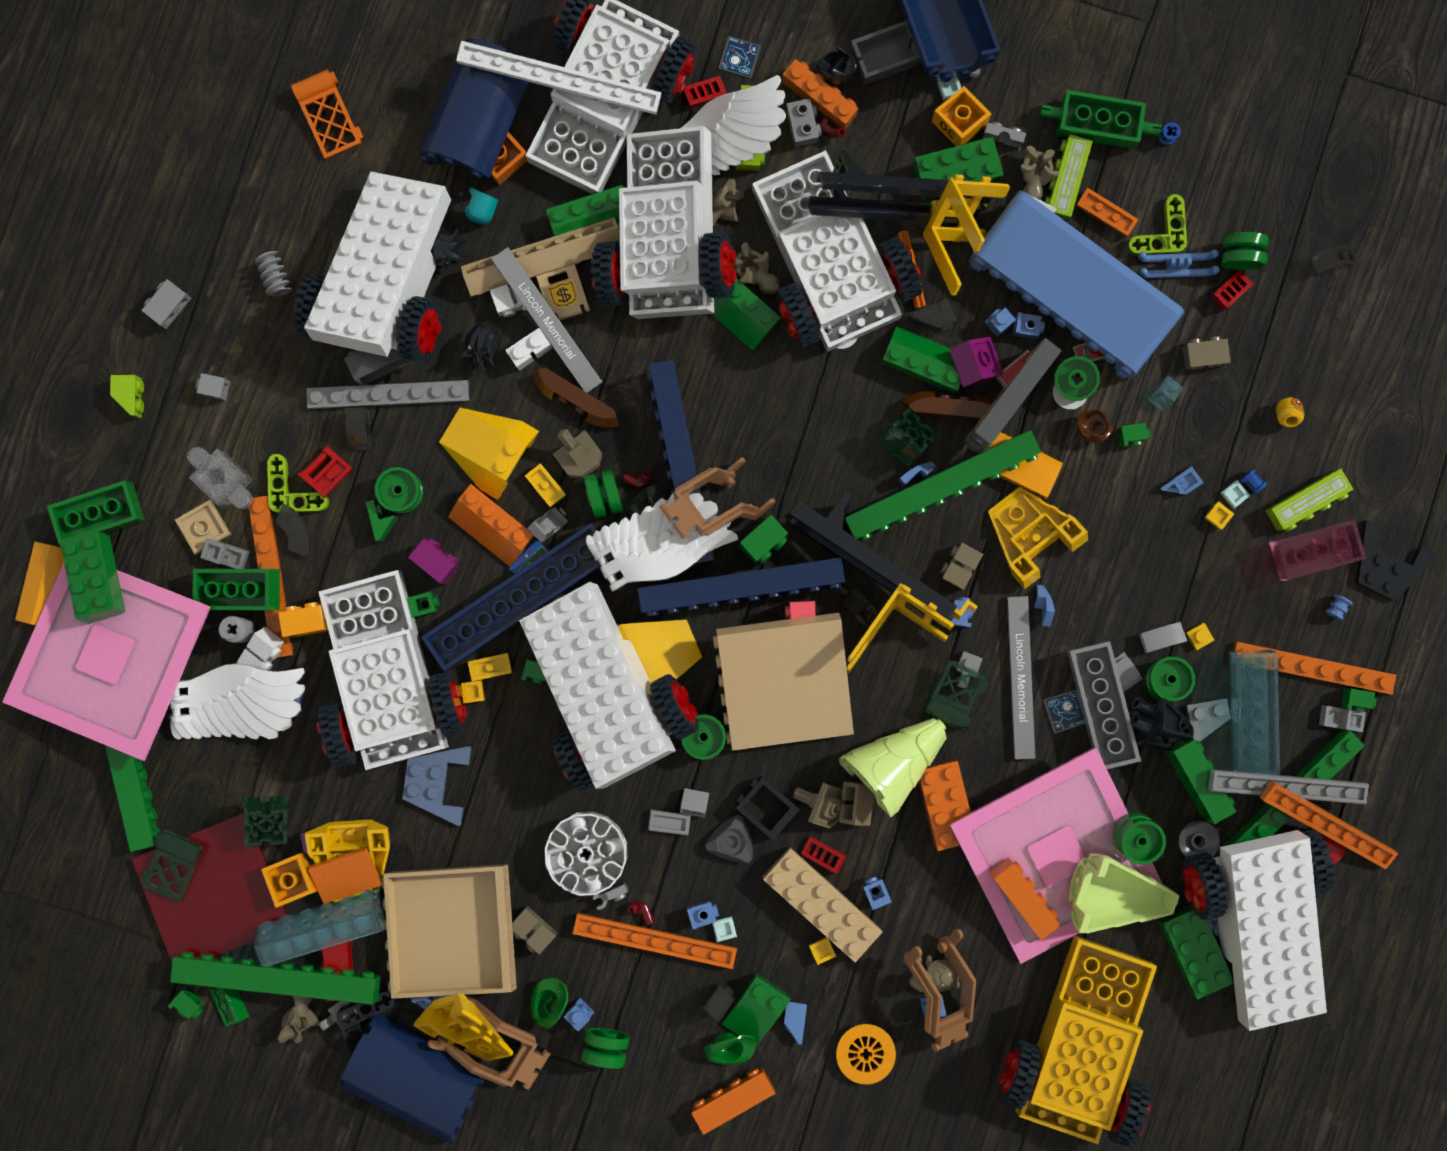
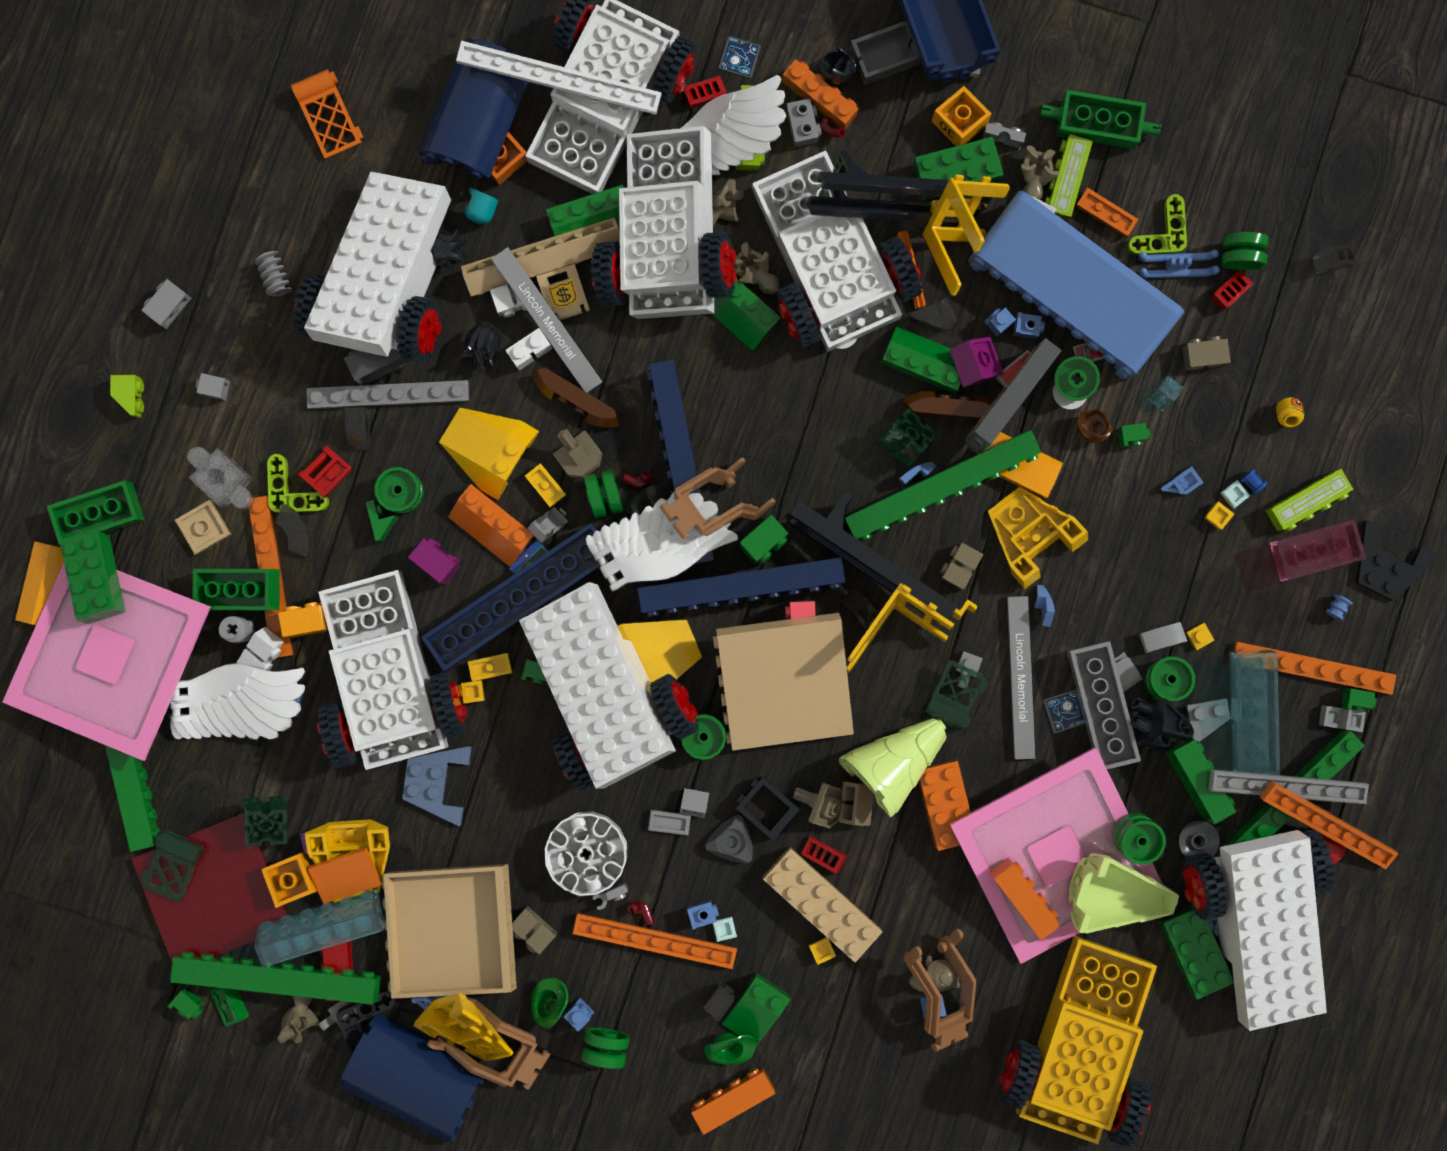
light grey slope [200,538,250,569] -> none
green brick [407,592,440,618] -> none
medium blue slope [784,1002,807,1045] -> none
light orange piece [836,1024,896,1084] -> none
medium blue brick [862,876,891,910] -> none
light aqua tile [937,78,961,101] -> none
medium blue brick [949,597,973,628] -> none
blue bush [1158,122,1181,146] -> none

